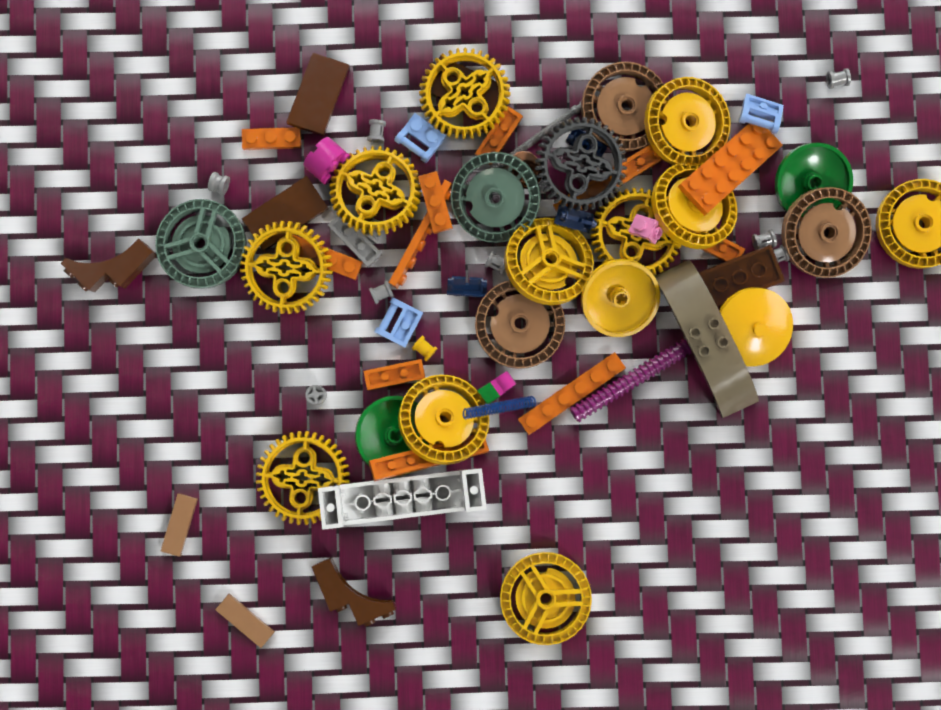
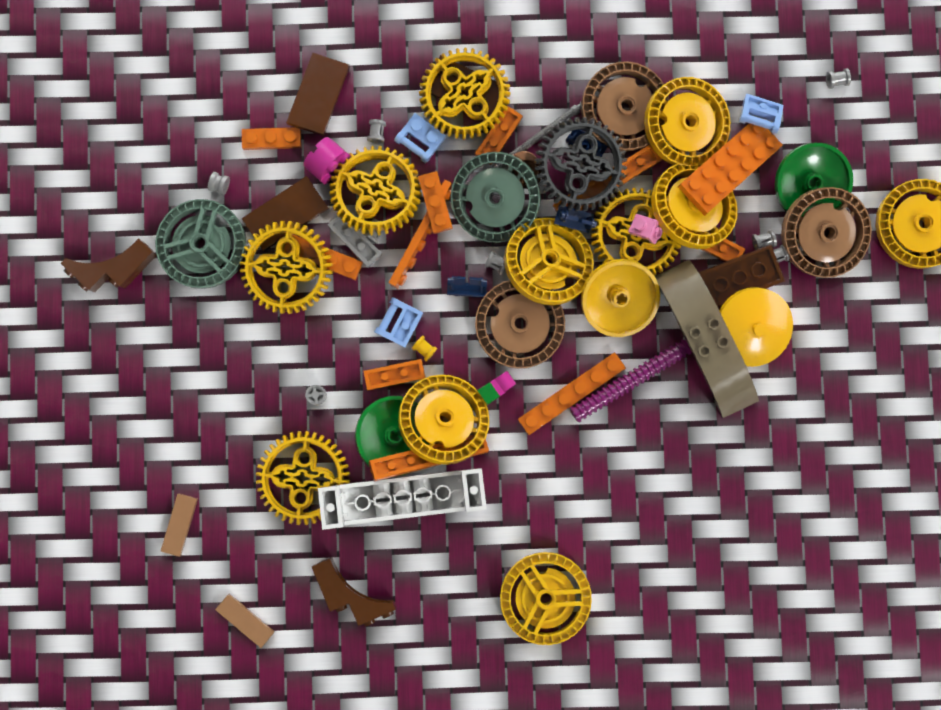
light grey bush [369,281,394,304] -> none
blue piece [463,396,536,420] -> none

